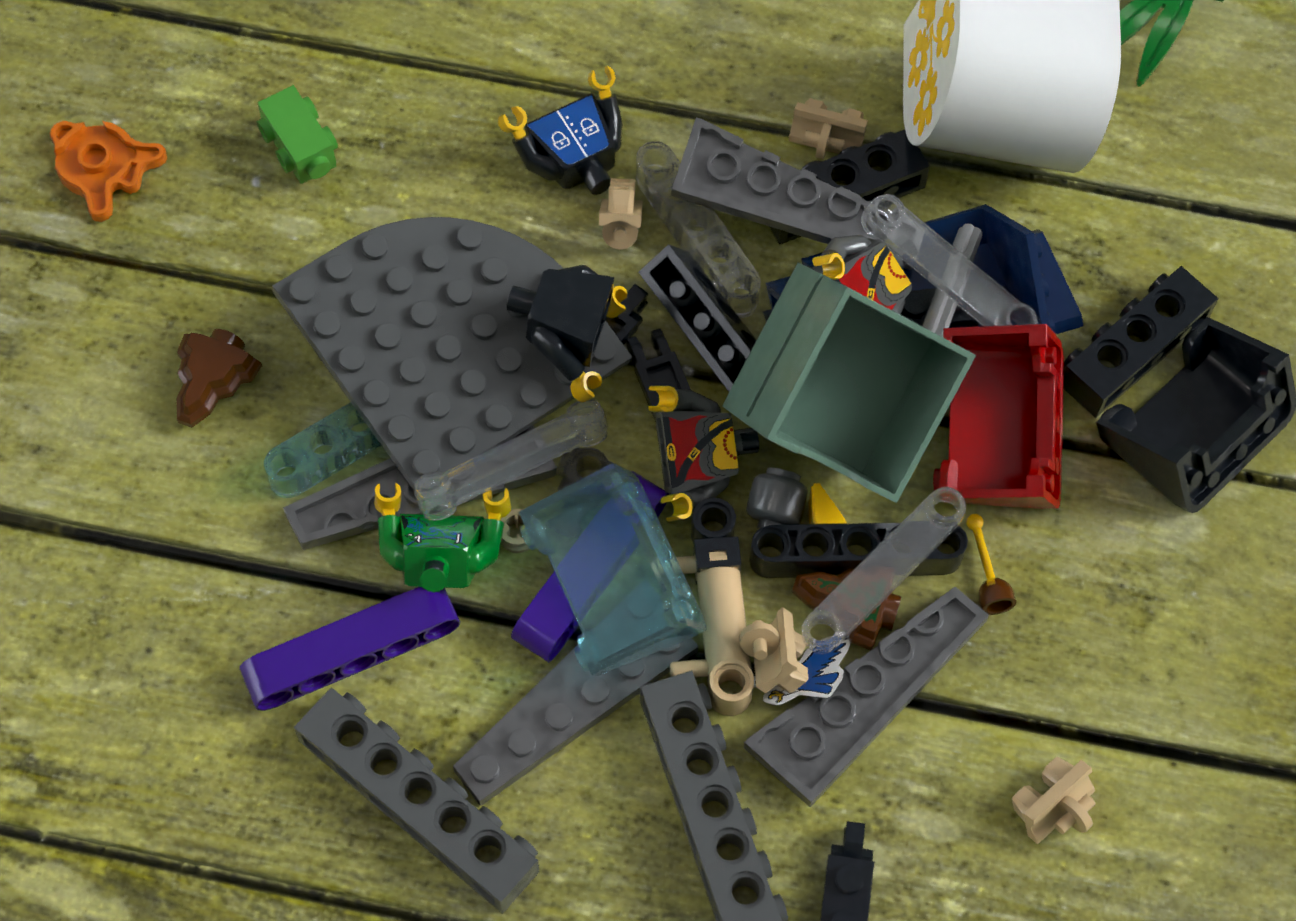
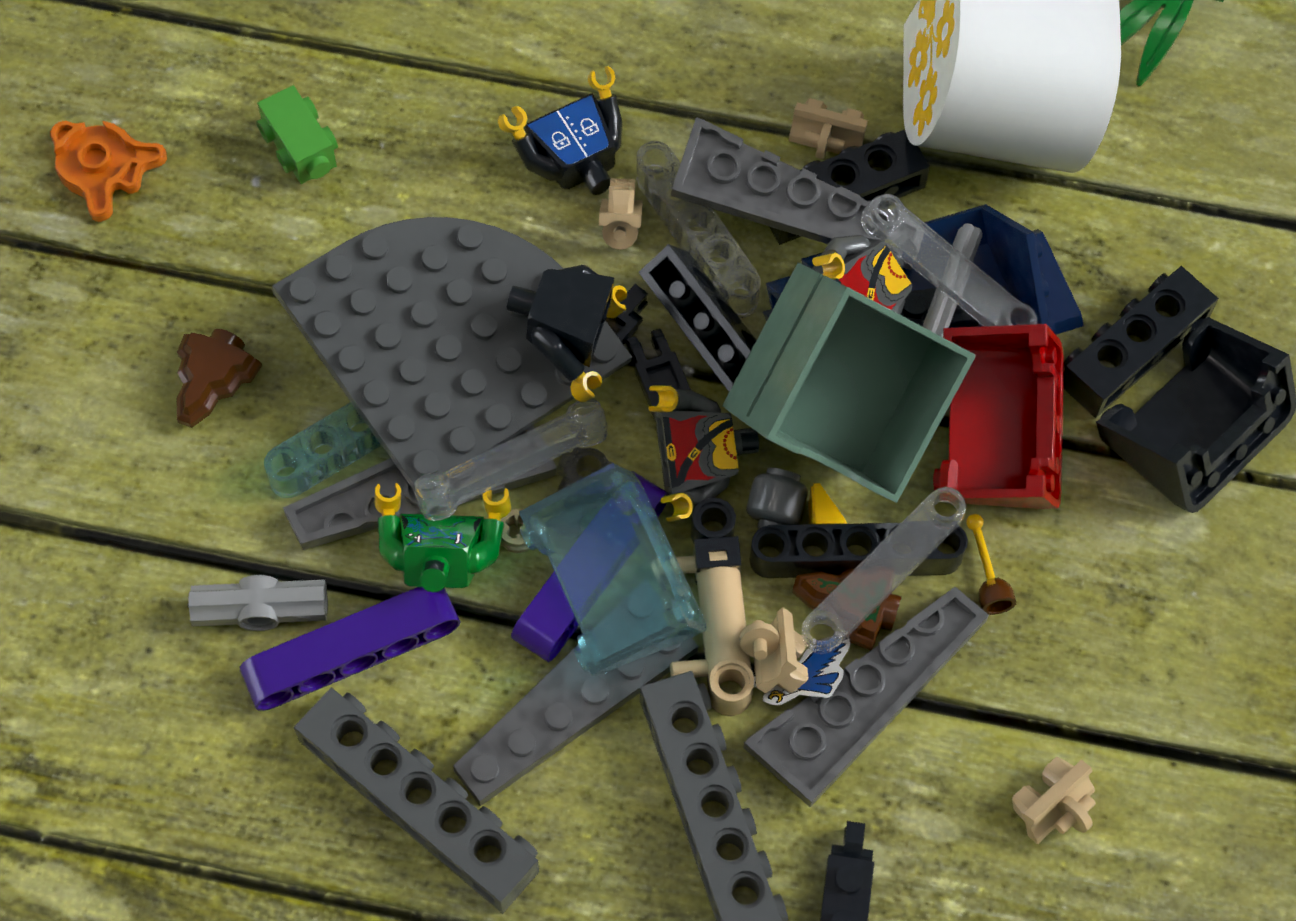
none -> light grey piece [188,575,328,631]

